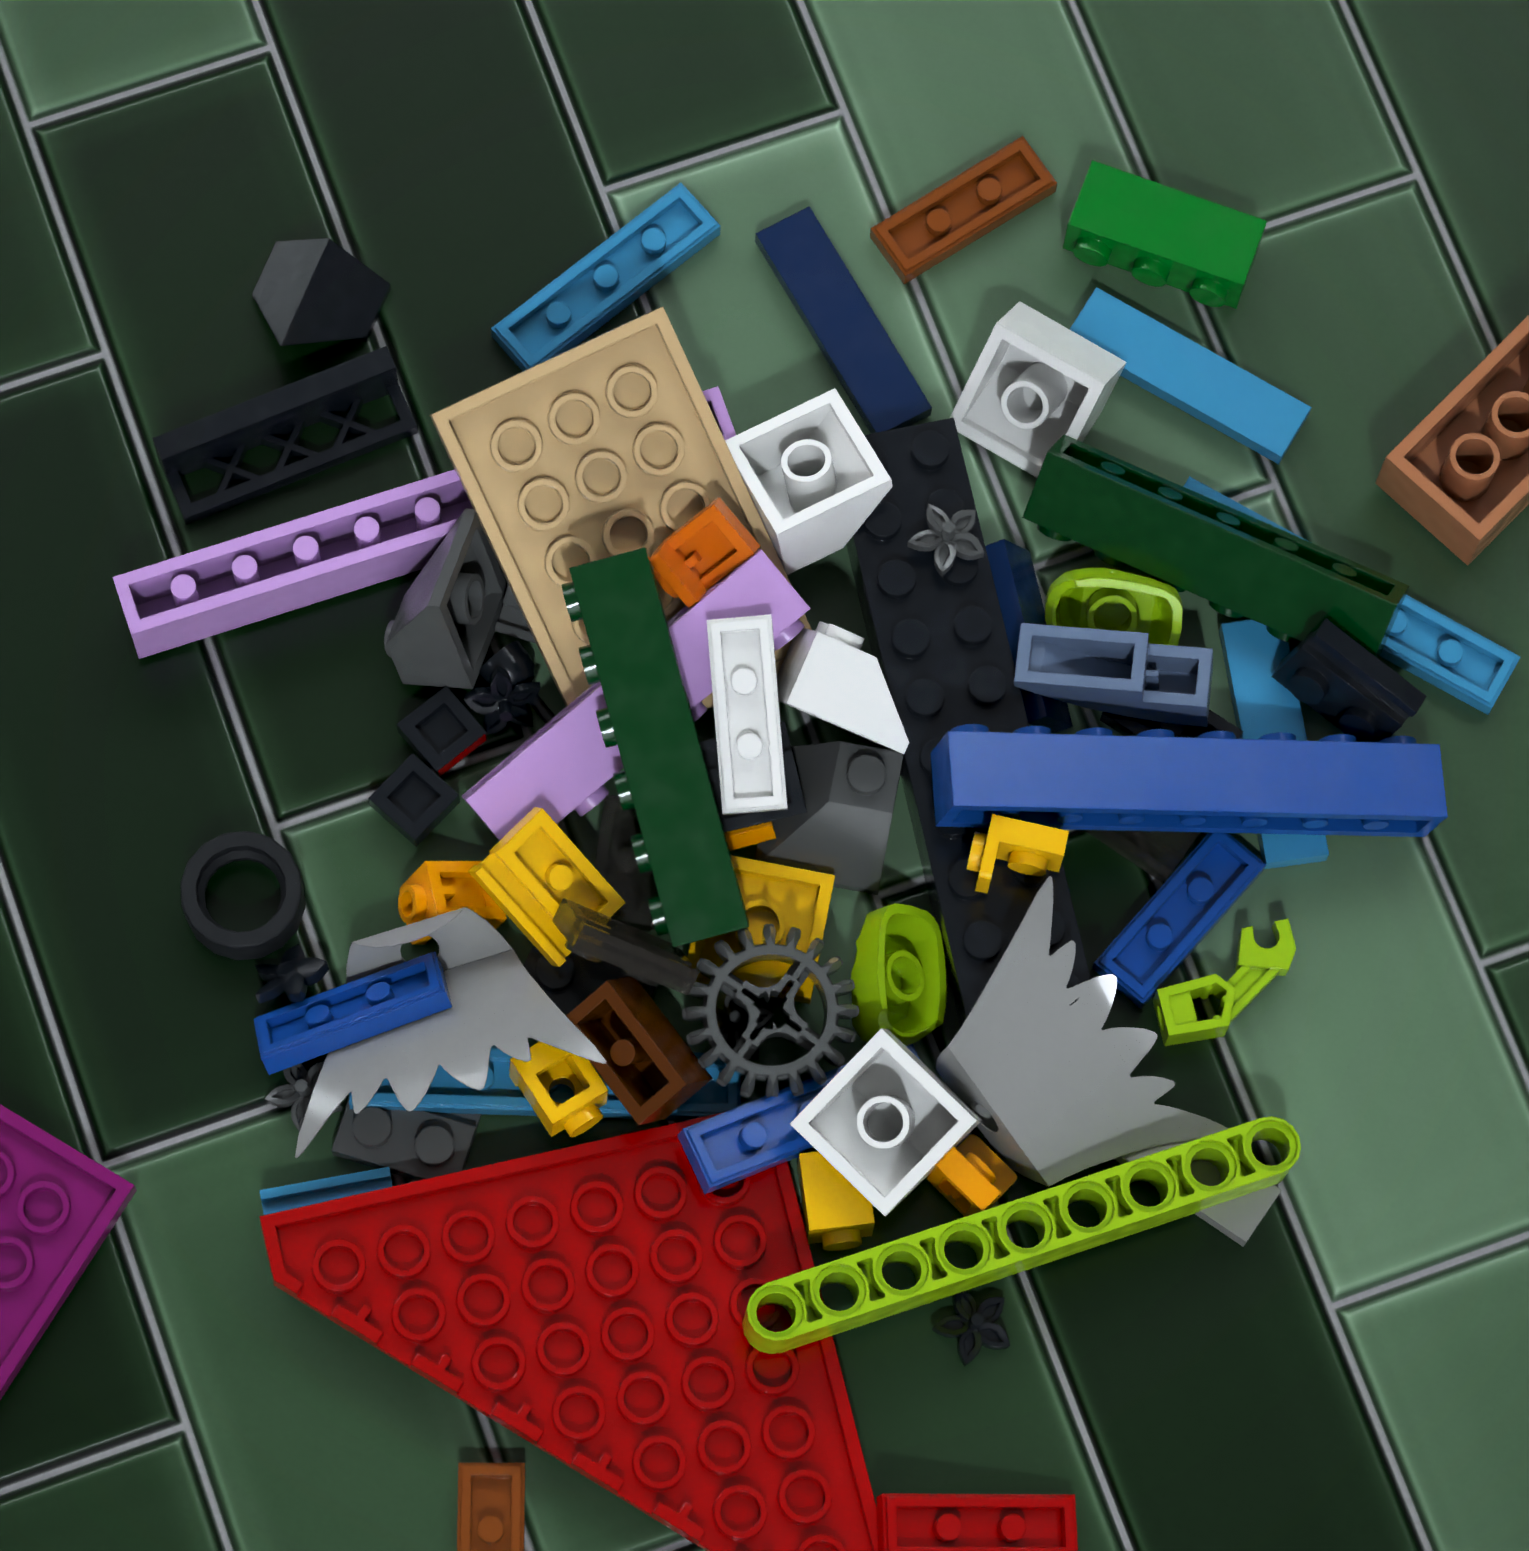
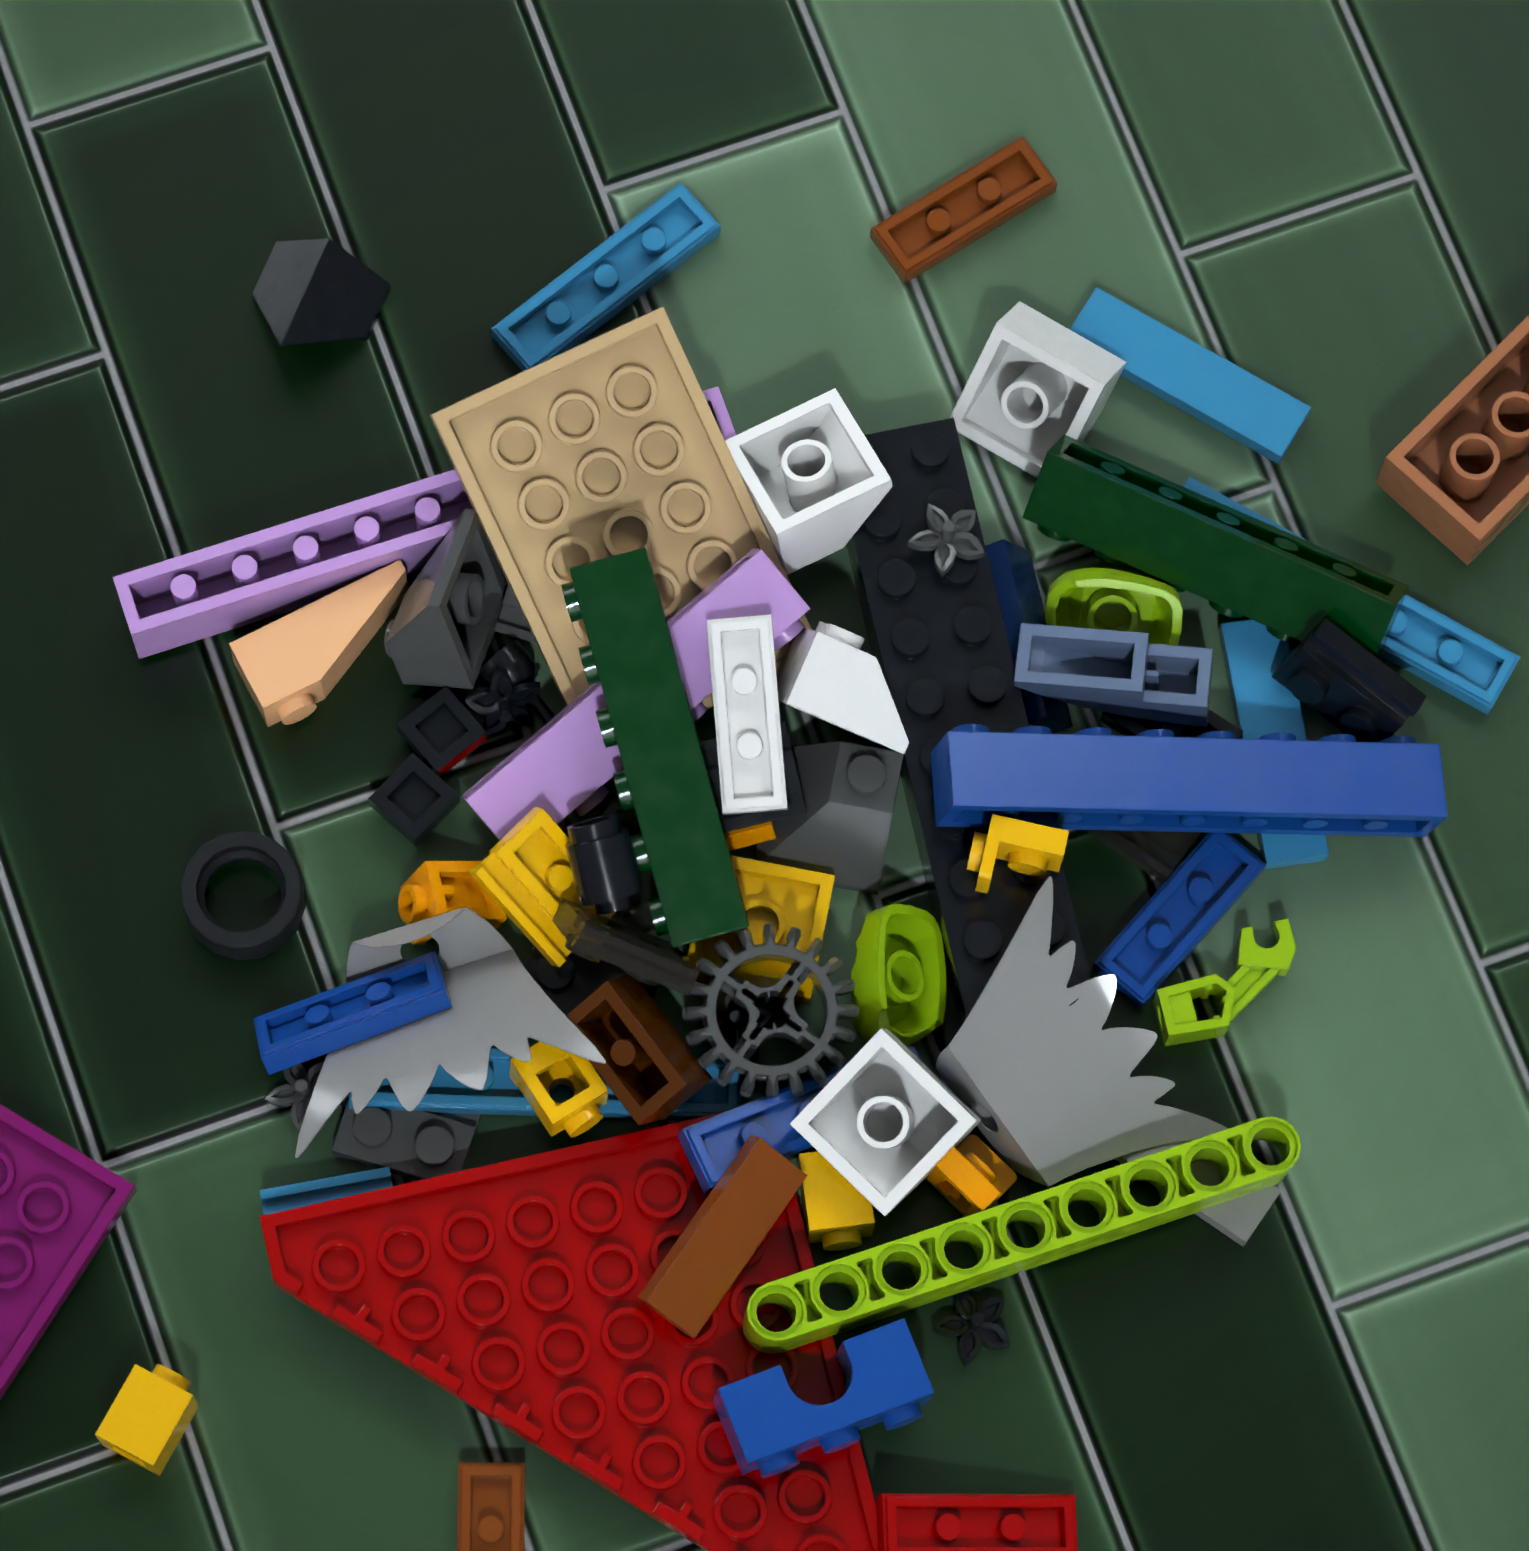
black fence [153,346,418,525] -> none
black plant [255,944,329,1004] -> none
orange bracket [650,497,760,608] -> none
dark blue tile [755,206,932,434] -> none
green brick [1063,160,1267,309] -> none
none -> yellow brick [95,1364,199,1476]
none -> light nougat slope [229,560,409,727]
none -> black brick [565,814,644,915]
none -> dark orange tile [637,1135,808,1338]
none -> blue arch [713,1318,935,1478]

